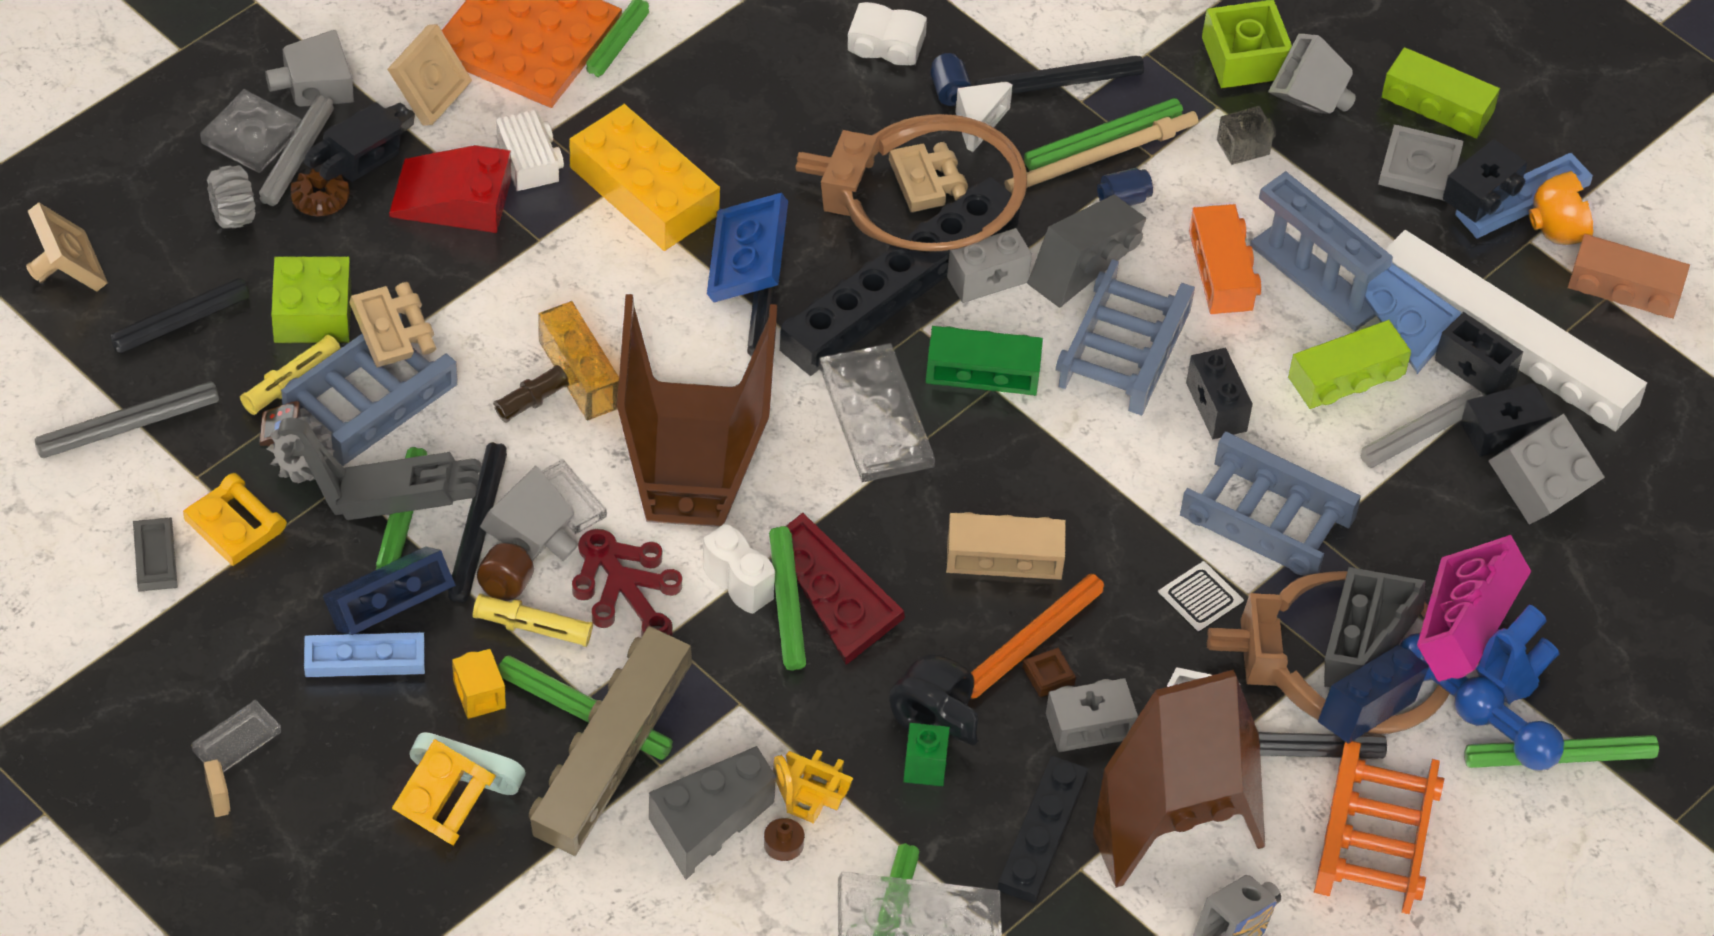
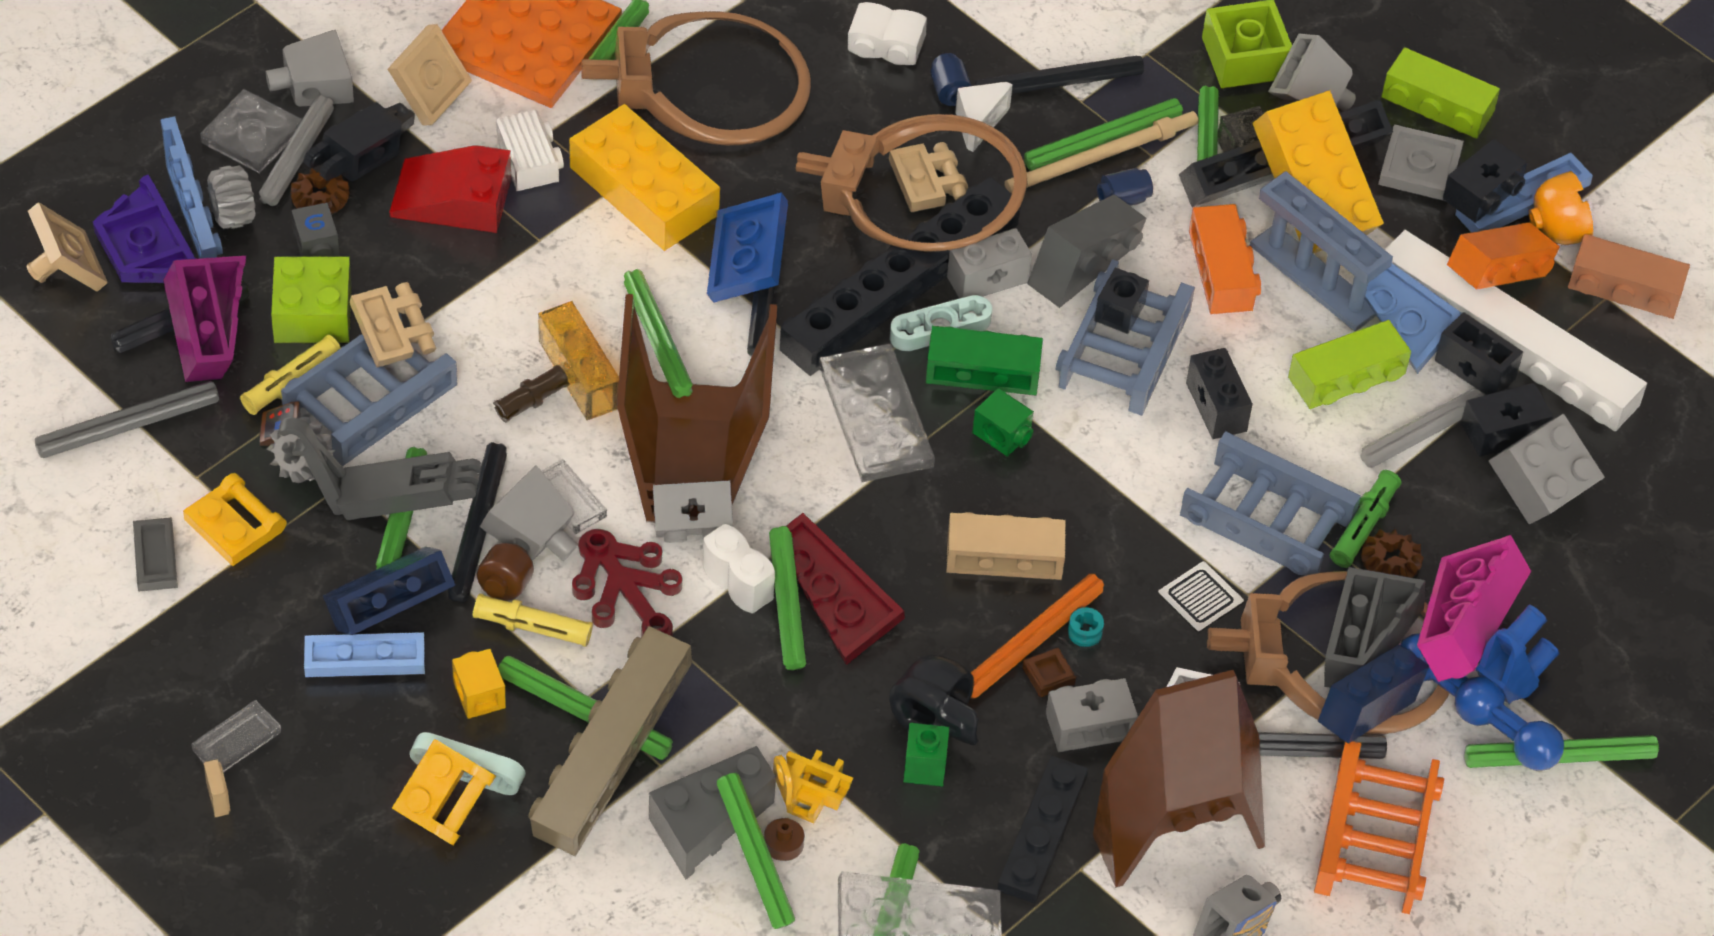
none -> dark purple wing [93,175,196,283]
none -> medium blue wing [161,116,223,259]
none -> magenta wedge [163,255,246,382]
none -> dark grey brick [291,203,340,257]
none -> medium nougat brick [581,11,811,146]
none -> bright green axle [624,269,693,398]
none -> light grey brick [653,481,733,543]
none -> bright green axle [717,773,795,929]
none -> light aqua beam [890,295,992,351]
none -> green brick [972,388,1034,457]
none -> teal bush [1068,607,1104,647]
none -> black brick [1094,267,1149,334]
none -> black brick [1179,99,1393,207]
none -> bright green axle [1197,85,1219,161]
none -> yellow brick [1252,90,1384,254]
none -> bright green pin [1330,470,1402,568]
none -> reddish brown gear [1361,528,1424,578]
none -> orange brick [1447,222,1560,290]

